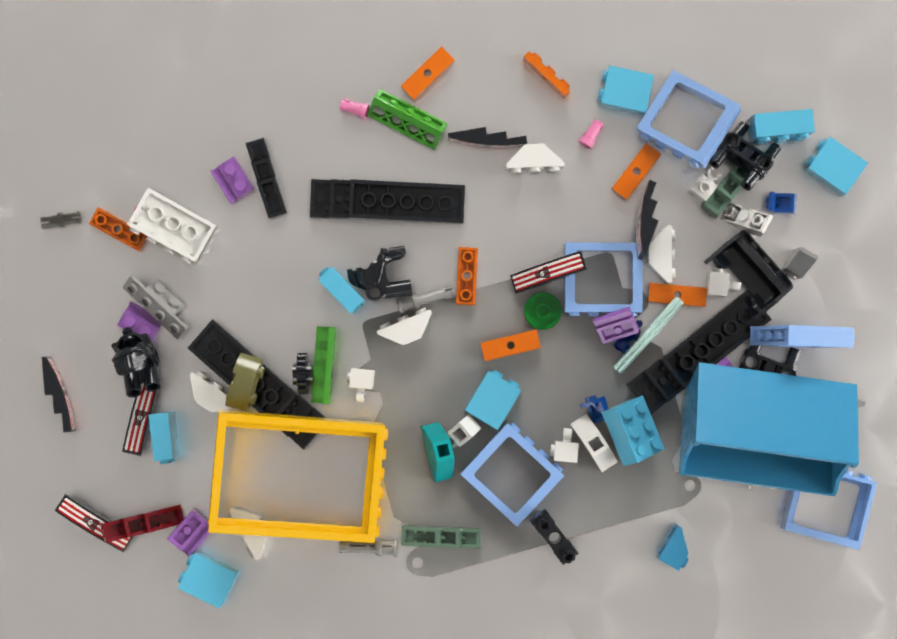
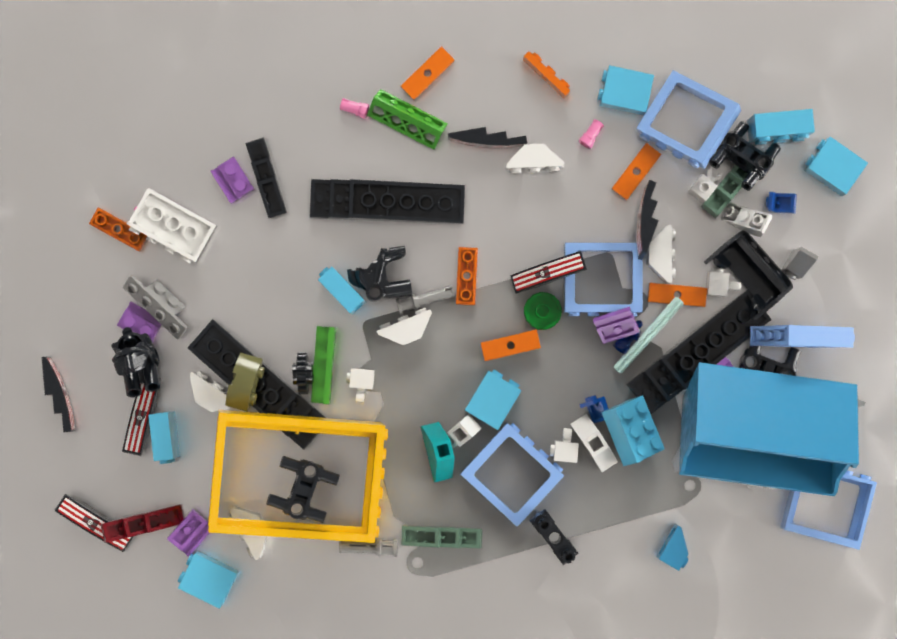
clear smoke pin [40,211,82,229] -> none
none -> black piece [266,456,340,523]

